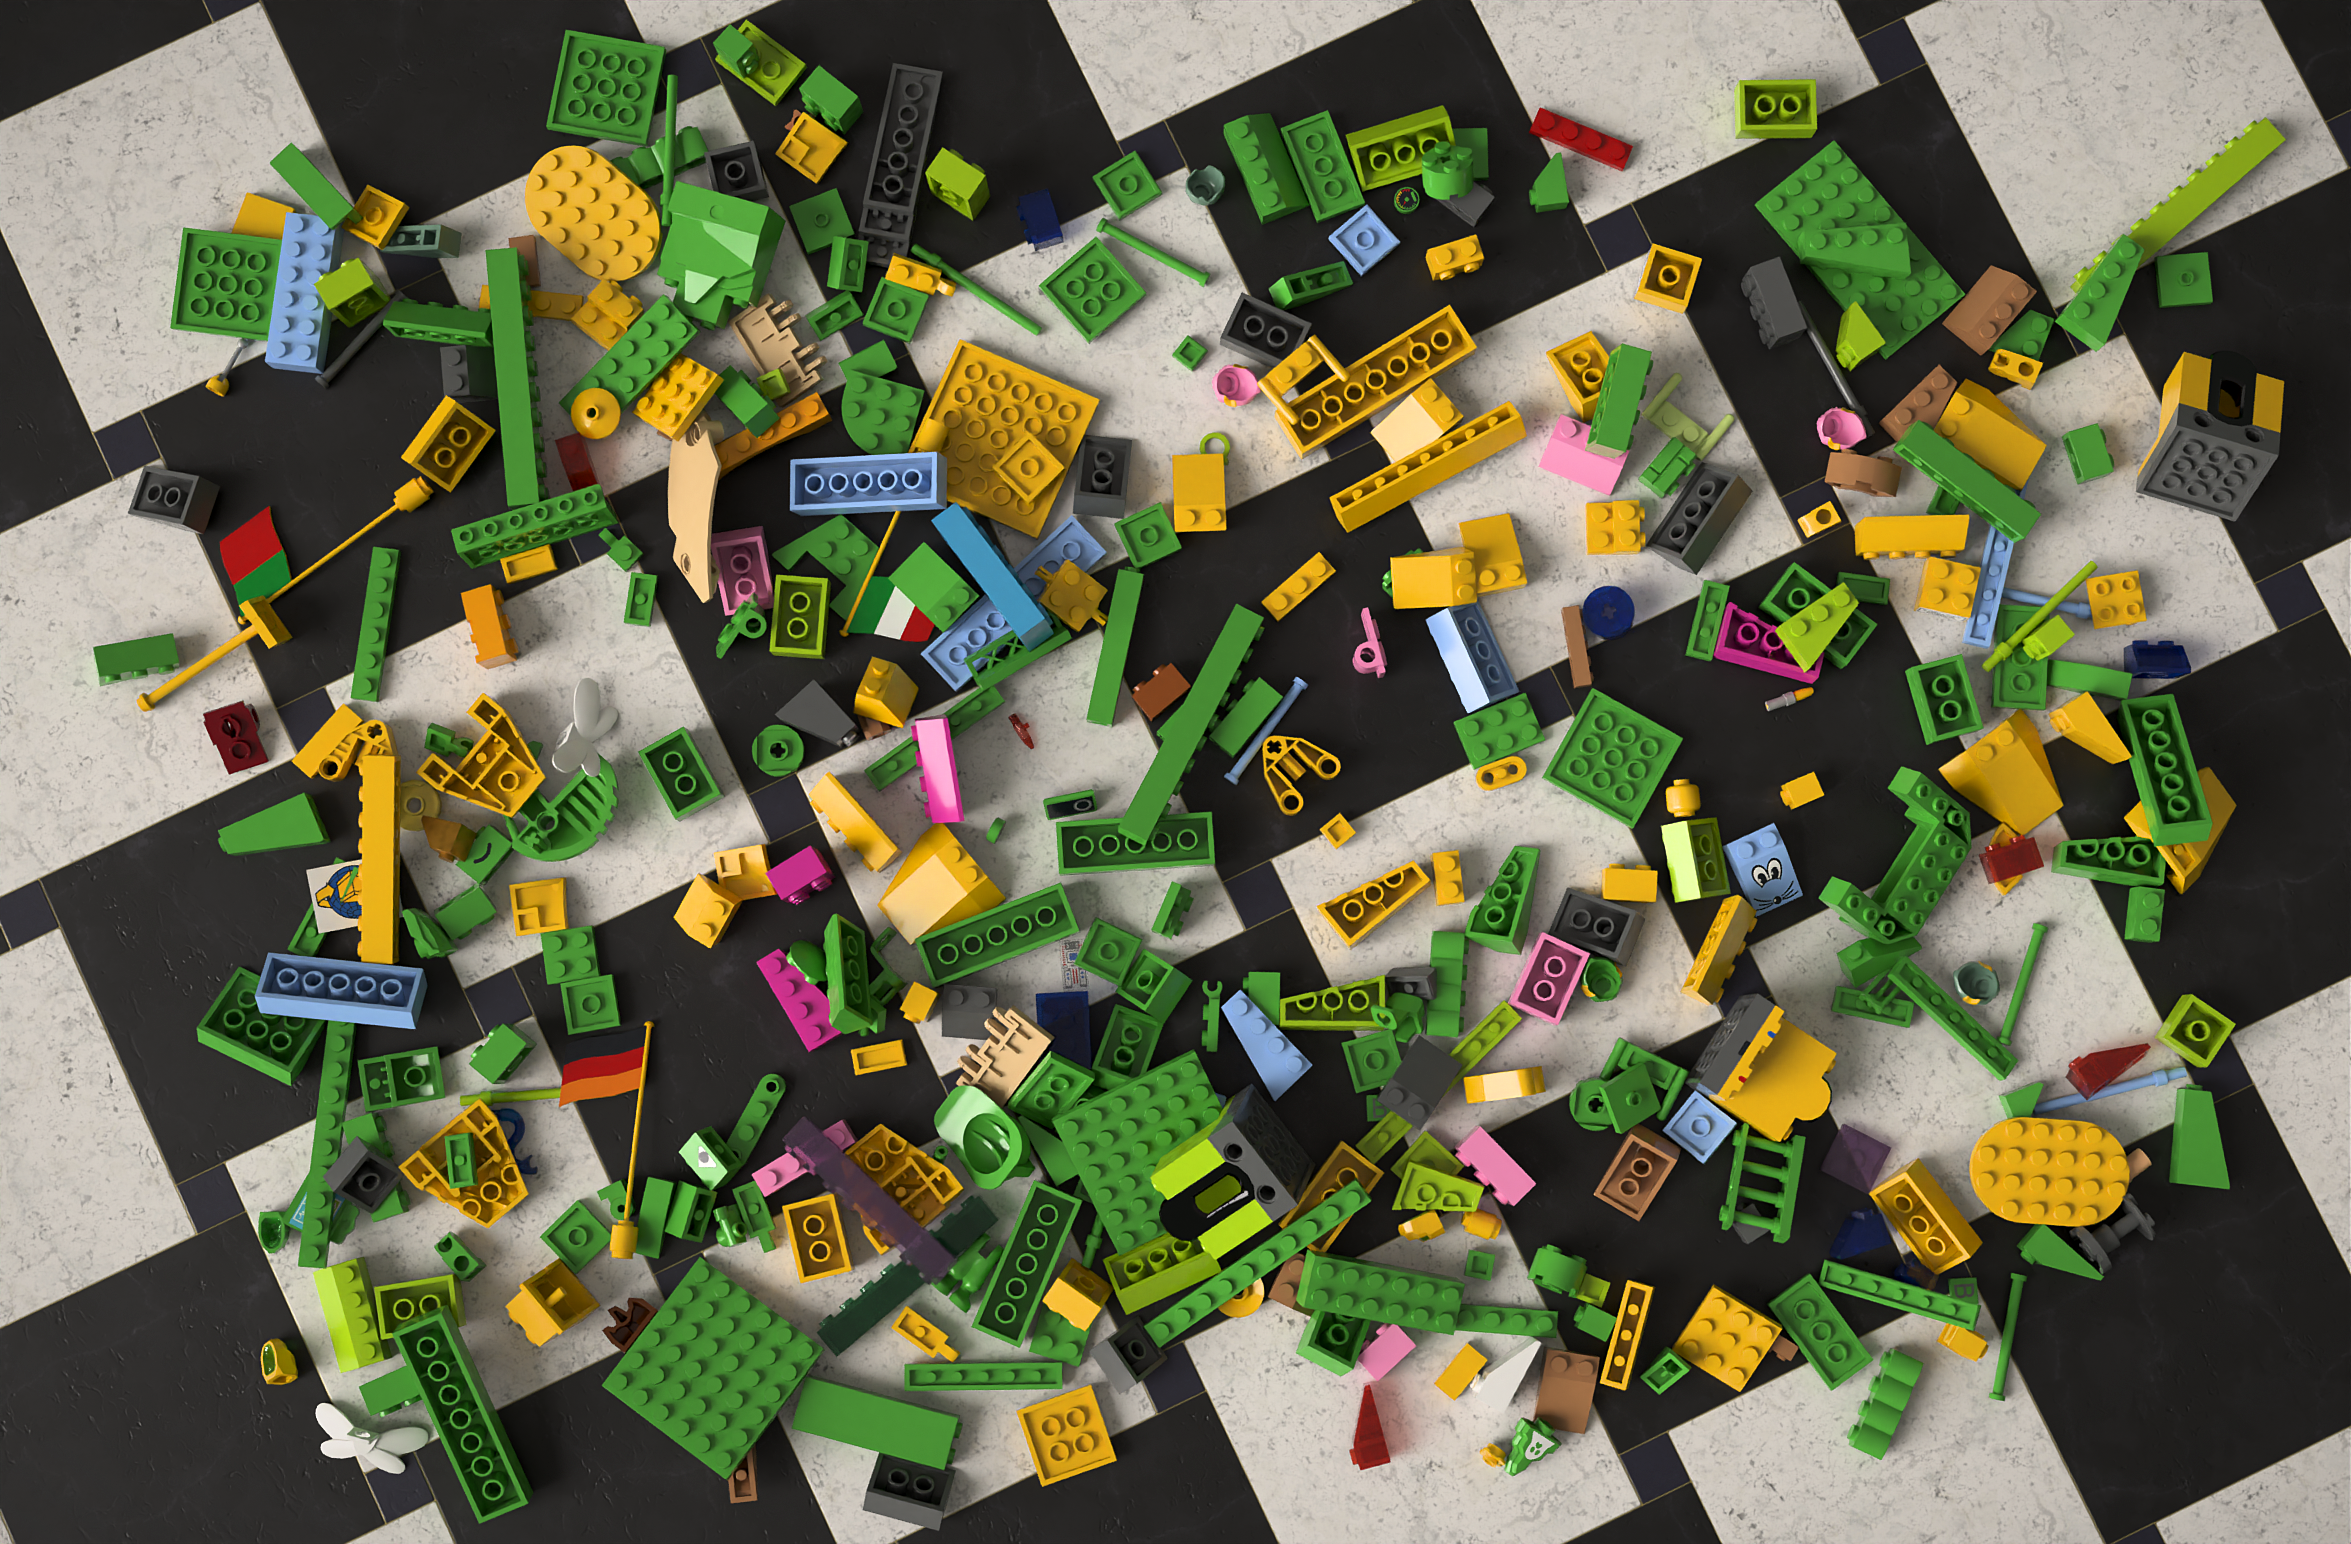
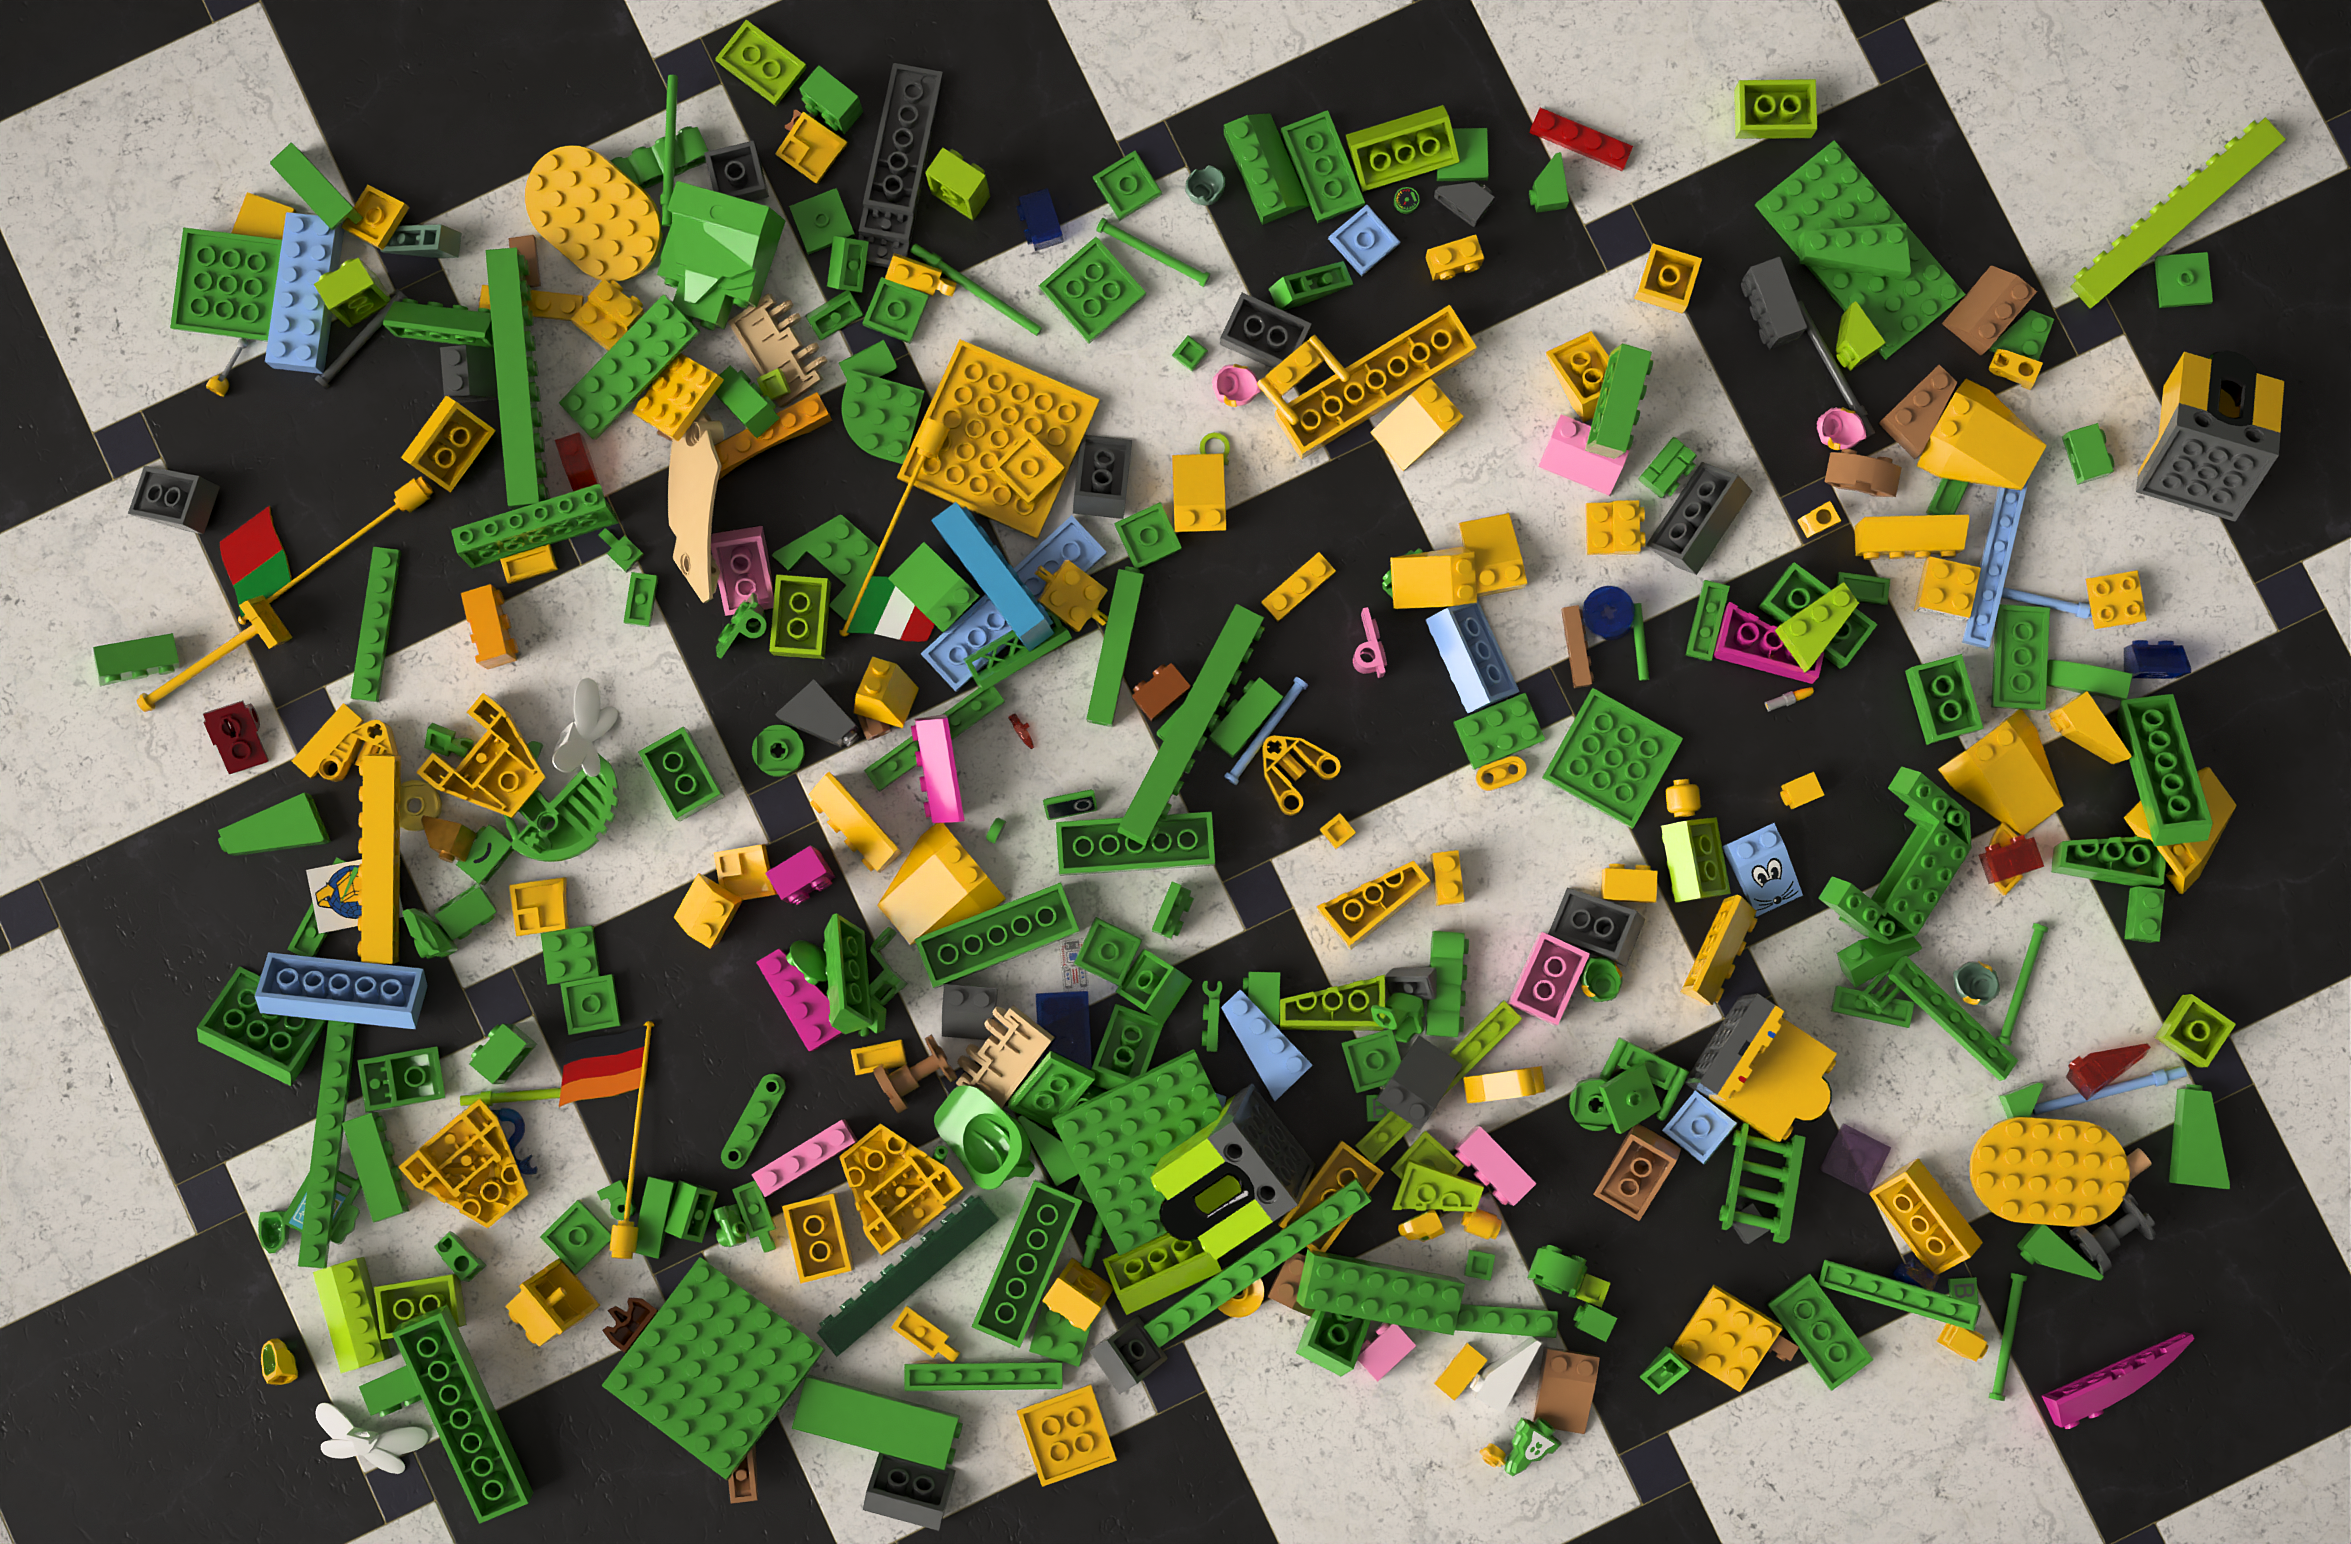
dark grey slope [323,1136,405,1214] -> none
bright green plate [444,1132,478,1189] -> none
bright green plate [546,30,666,147] -> none
yellow dish [571,388,621,439] -> none
bright green brick [679,1126,743,1191] -> none
bright green brick [713,24,760,78] -> none
clear purple brick [782,1116,960,1285] -> none
light blue brick [790,452,947,516] -> none
yellow brick [900,981,942,1024] -> none
bright green piece [929,1232,1004,1313] -> none
yellow brick [1330,401,1527,533] -> none
clear red slope [1349,1382,1391,1471] -> none
bright green brick [1421,141,1474,200] -> none
bright green wedge [1465,846,1541,955] -> none
yellow brick [1600,1280,1655,1391] -> none
yellowish green plate [1641,373,1735,462] -> none
clear blue slope [1829,1208,1892,1259] -> none
bright green brick [1847,1348,1924,1460] -> none
bright green brick [1893,420,2041,543] -> none
lime bar [1981,561,2098,672] -> none
lime brick [2021,615,2075,661] -> none
bright green wedge [2055,234,2145,352] -> none
none -> medium nougat piece [873,1034,958,1113]
none -> bright green bar [1631,603,1649,681]
none -> dark pink wedge [2042,1332,2194,1429]

